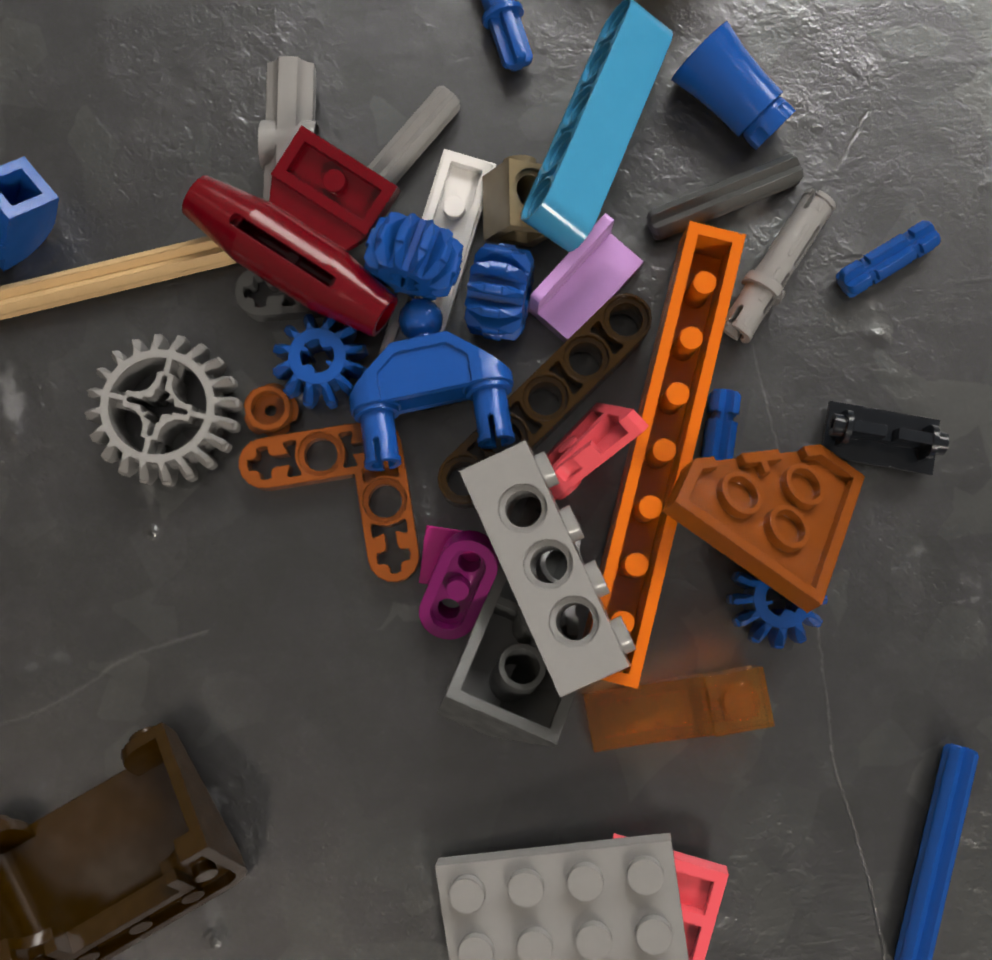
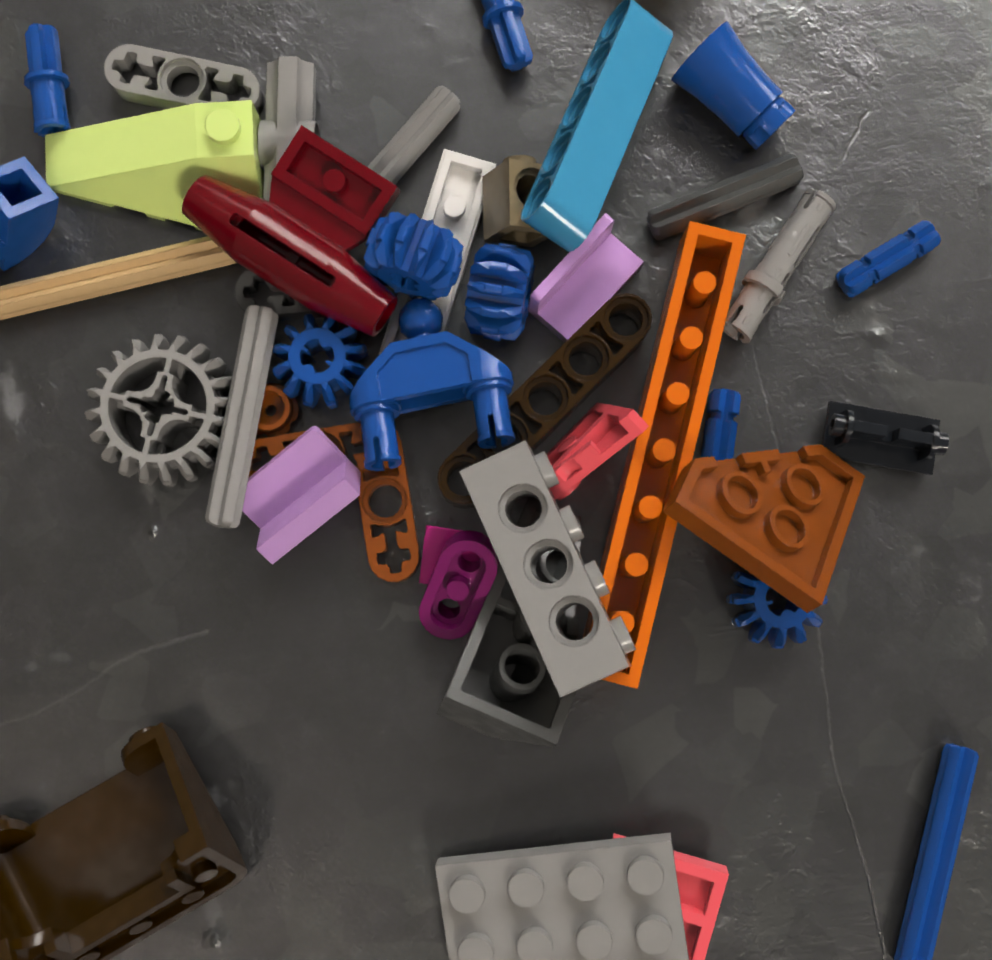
clear orange slope [582,665,775,753] -> none
none -> blue axle [24,23,71,137]
none -> yellowish green wedge [45,100,264,231]
none -> light grey beam [104,44,265,115]
none -> light grey axle [205,305,279,529]
none -> lavender panel [242,426,361,565]

